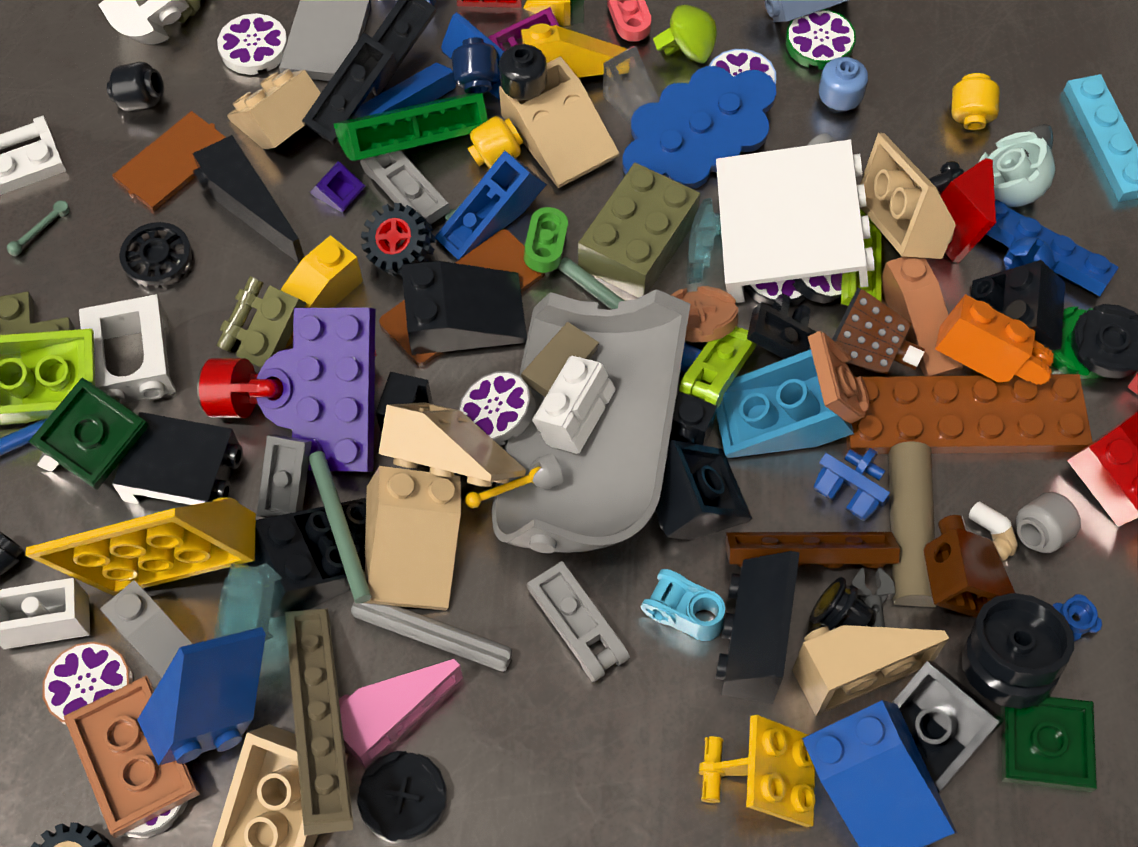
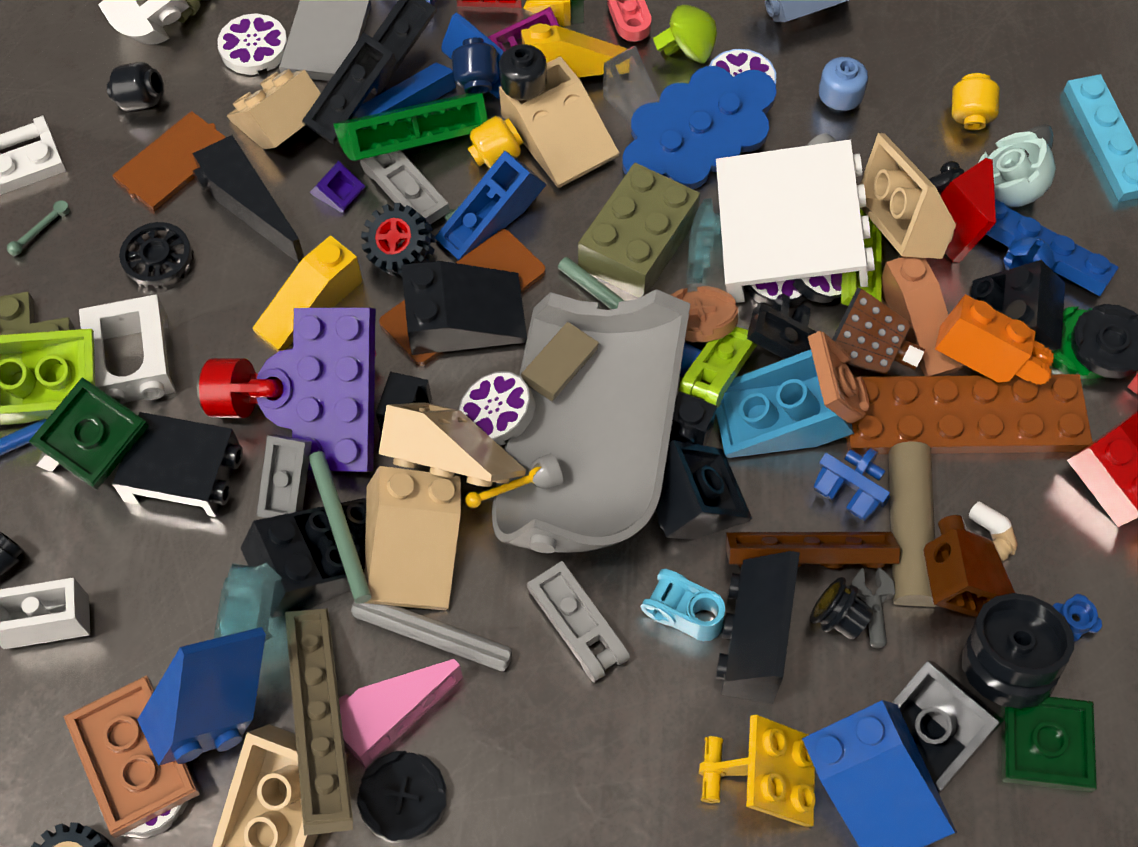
yellow slope [25,497,256,596] -> none
tile [43,641,133,725] -> none
light grey slope [100,580,192,678] -> none
olive plate [216,276,307,368] -> none
bright green plate [524,207,568,273] -> none
white brick [532,356,616,454] -> none
tile [786,9,856,70] -> none
tan slope [792,625,949,716] -> none
light grey head [1016,492,1081,553] -> none

